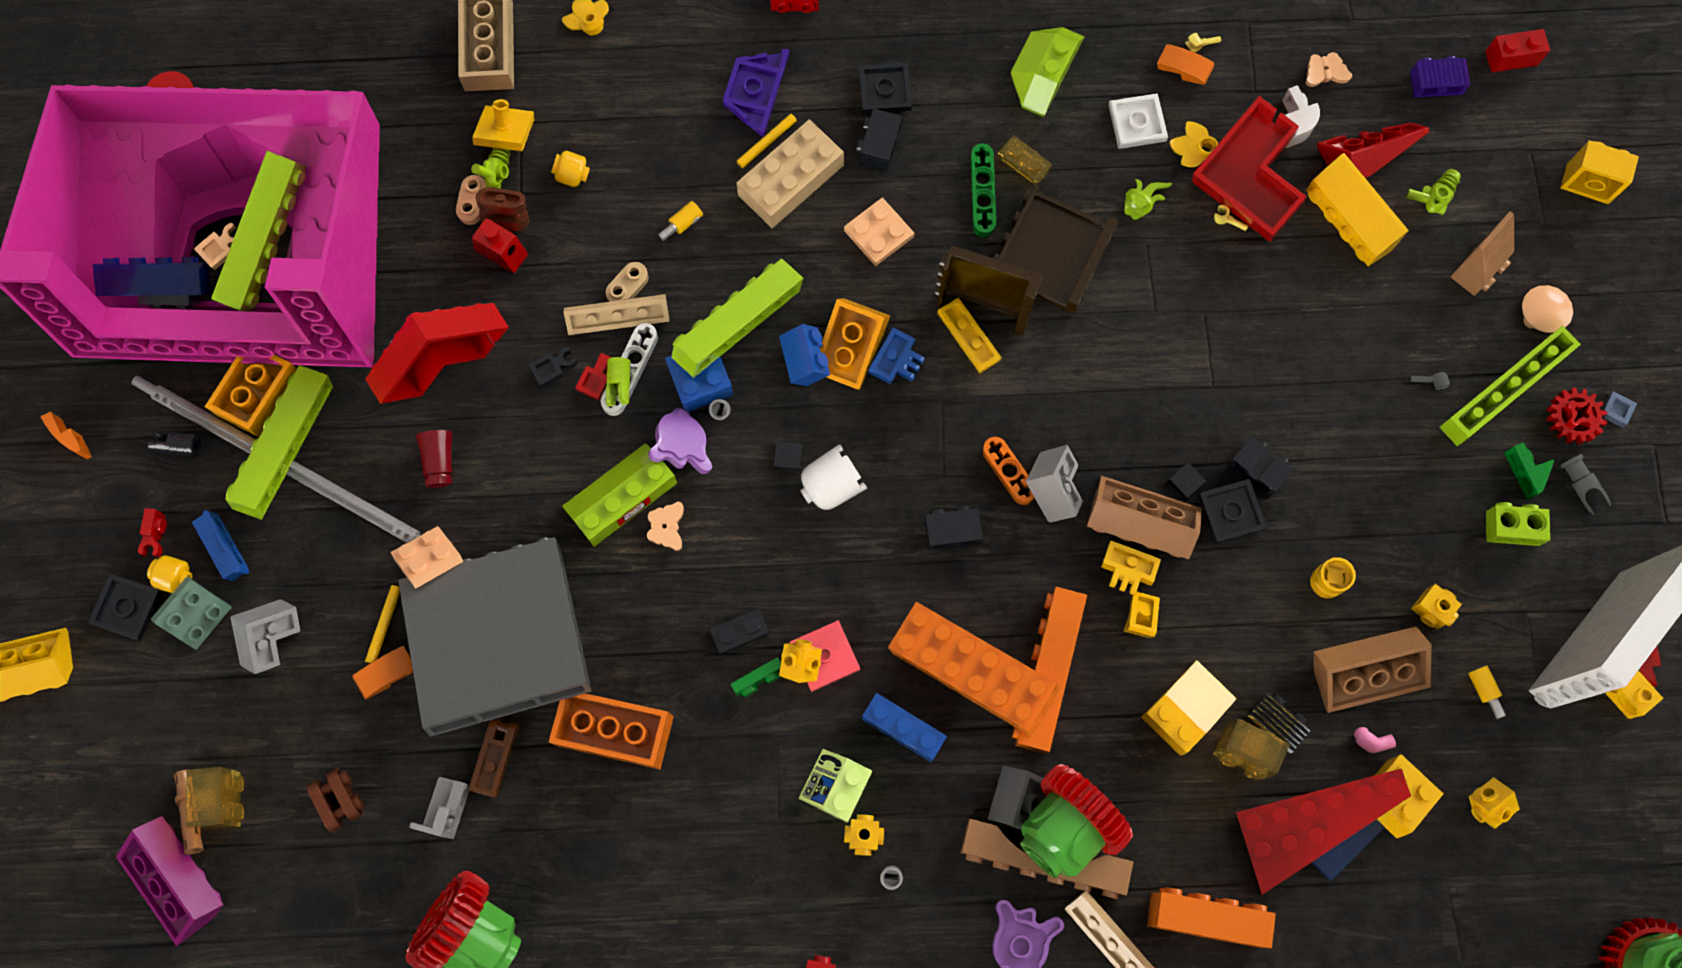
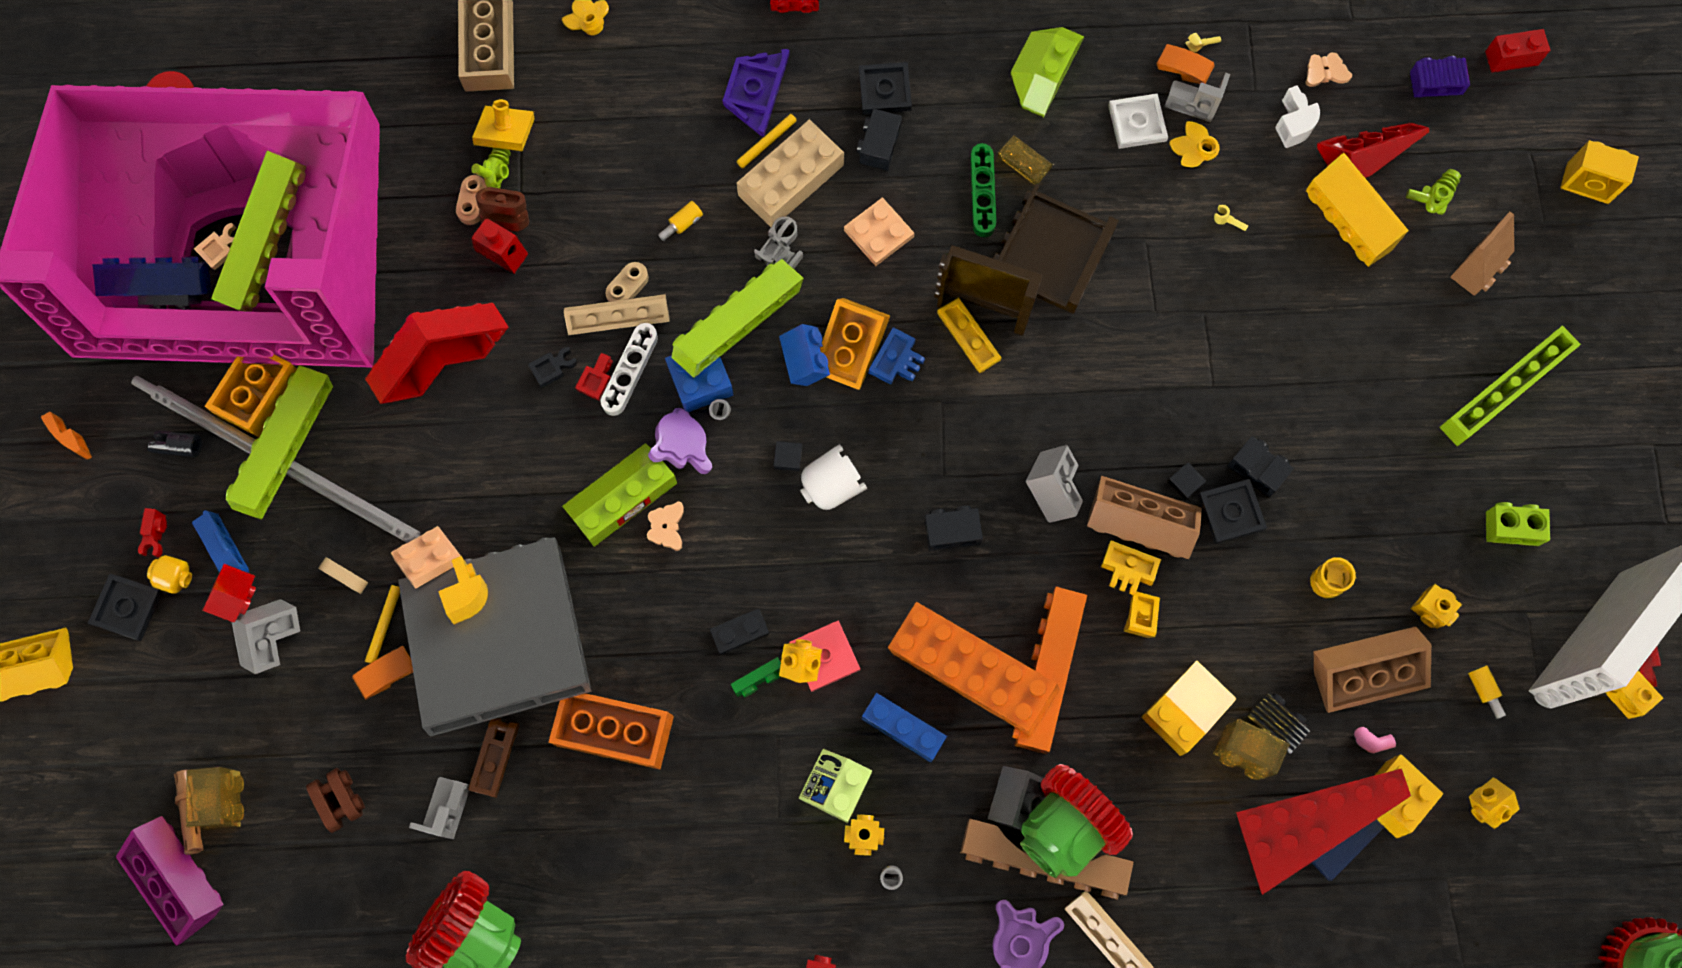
sand green plate [151,576,232,650] -> none
dark red plant [415,430,453,488] -> none
yellow head [551,151,590,187] -> none
lime hinge [606,357,631,407] -> none
orange beam [983,437,1035,505] -> none
lime piece [1124,179,1172,220] -> none
orange brick [1147,887,1276,949] -> none
red piece [1191,96,1306,242] -> none
dark grey hand [1410,372,1450,390] -> none
green slope [1504,442,1554,500] -> none
light nougat dish [1522,285,1573,333] -> none
red gear [1546,387,1607,445] -> none
dark grey piece [1560,454,1611,515] -> none
sand blue tile [1601,391,1637,428] -> none
none -> red brick [203,564,256,623]
none -> tan beam [318,557,368,594]
none -> yellow brick [438,556,488,624]
none -> light grey piece [754,217,803,269]
none -> light grey panel [1164,73,1230,122]

